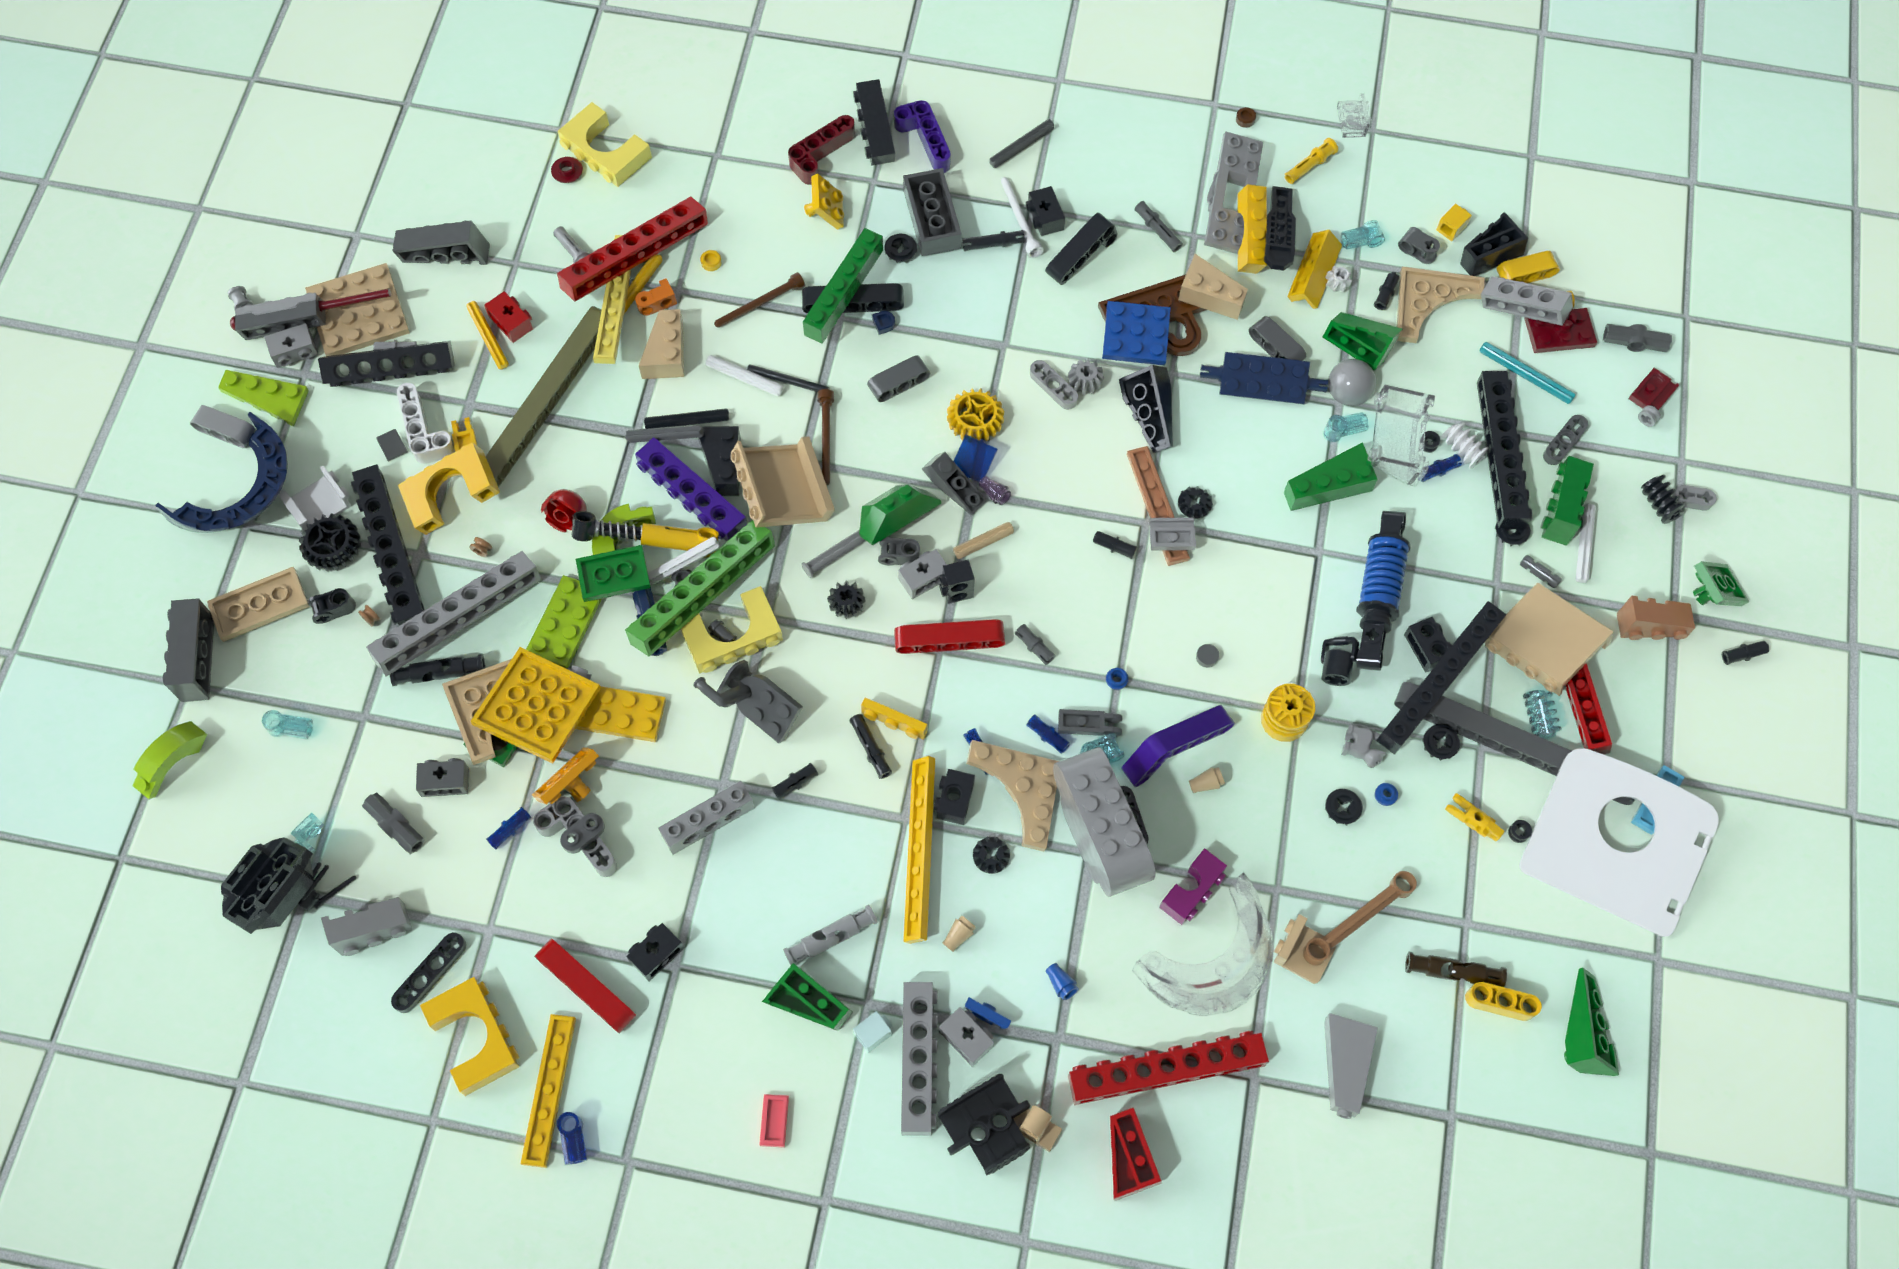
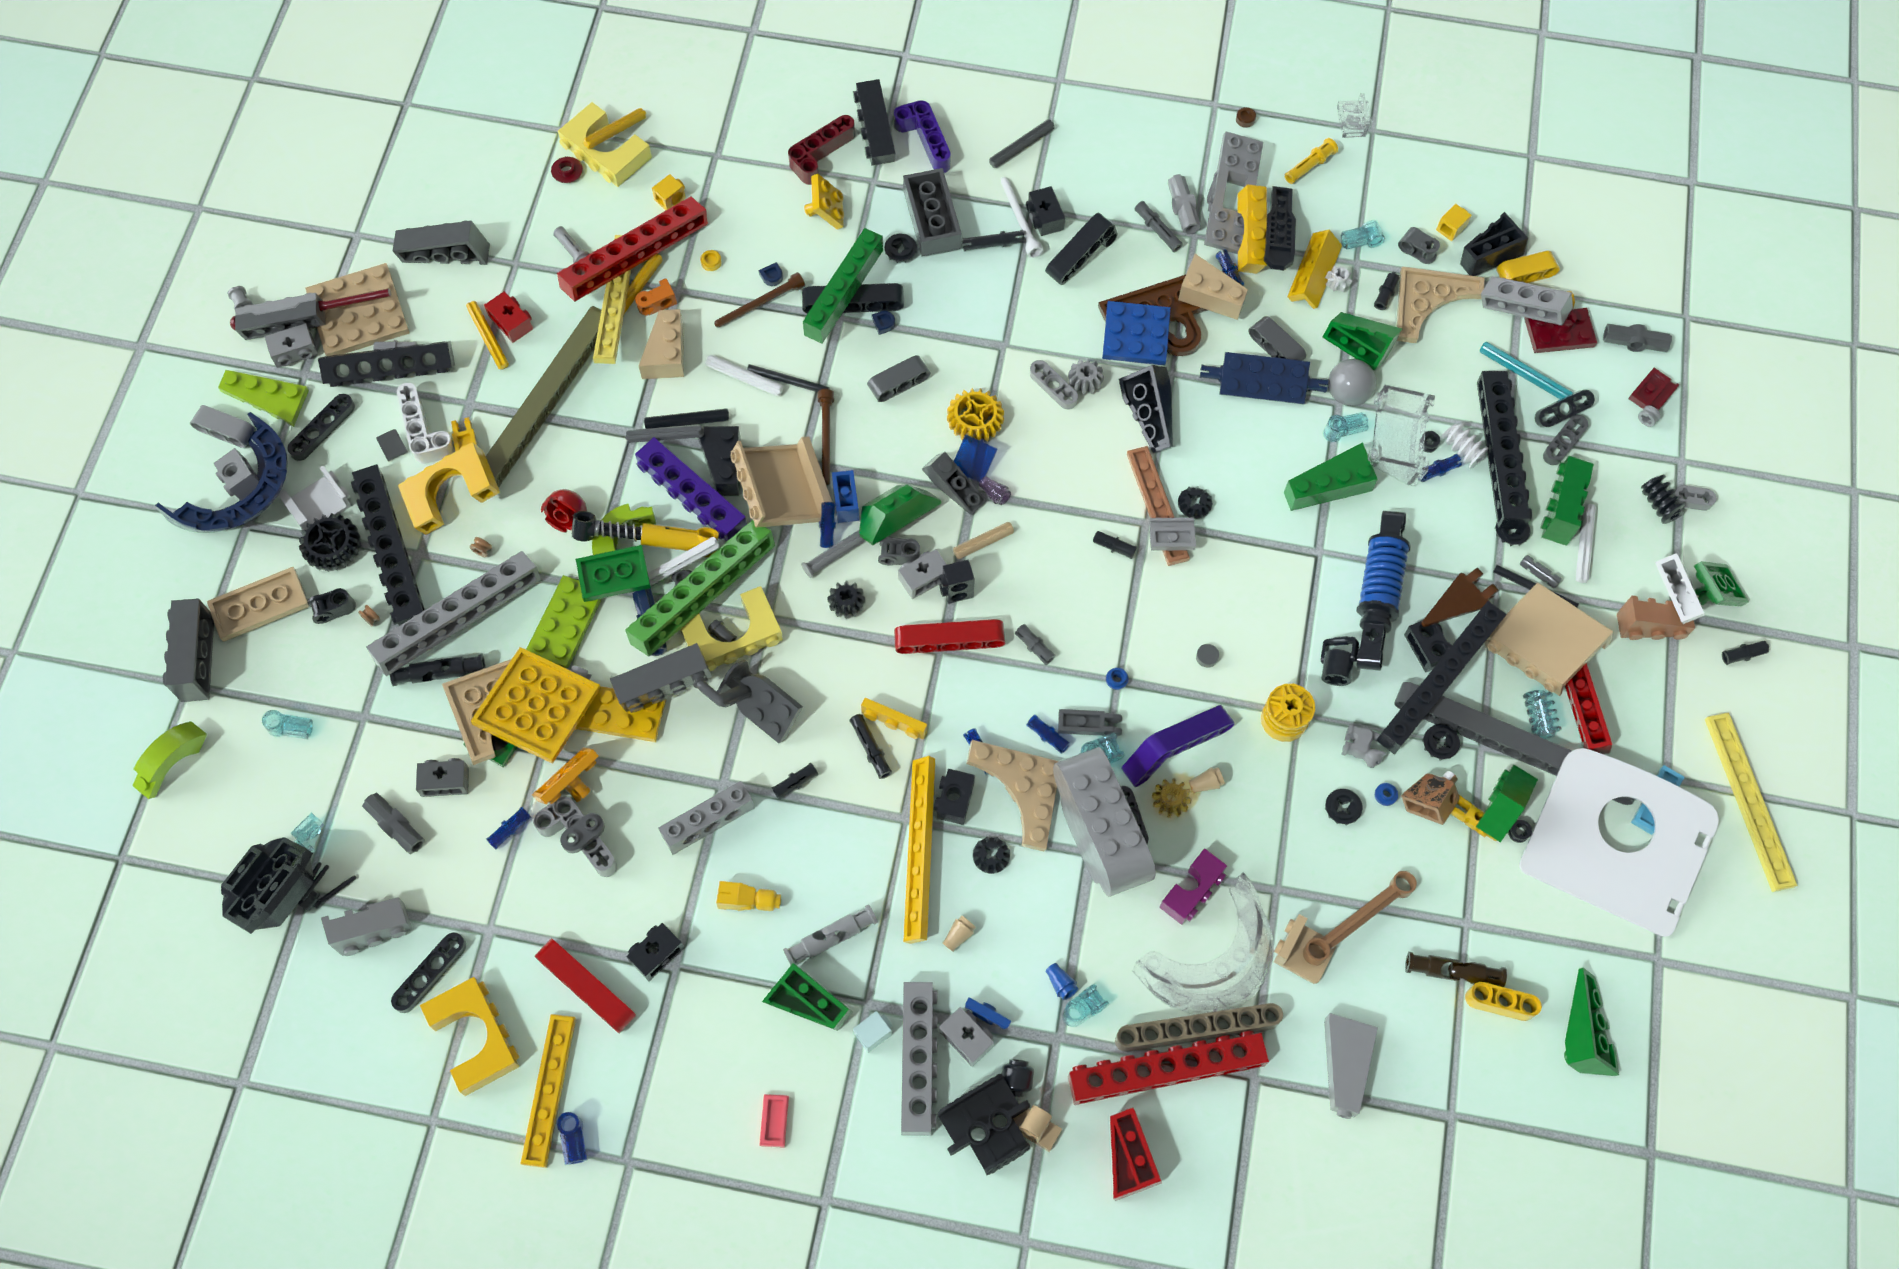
none -> light grey brick [213,448,260,501]
none -> black beam [287,394,355,461]
none -> yellow axle [583,108,646,149]
none -> dark grey brick [610,643,712,713]
none -> yellow brick [652,174,686,210]
none -> yellow piece [716,881,781,911]
none -> dark blue tile [758,262,783,286]
none -> clear blue pin [819,502,836,548]
none -> blue brick [832,470,859,523]
none -> black head [1001,1059,1034,1097]
none -> clear light blue piece [1062,984,1110,1027]
none -> dark tan beam [1115,1003,1283,1052]
none -> clear yellow gear [1152,778,1192,818]
none -> light grey piece [1167,174,1201,235]
none -> clear blue pin [1215,249,1244,286]
none -> medium nougat torso [1401,771,1459,825]
none -> reddish brown flag [1421,568,1499,627]
none -> green wedge [1476,764,1538,843]
none -> black bar [1493,565,1579,608]
none -> black beam [1534,390,1595,428]
none -> white arch [1655,553,1705,624]
none -> light yellow tile [1705,713,1798,892]

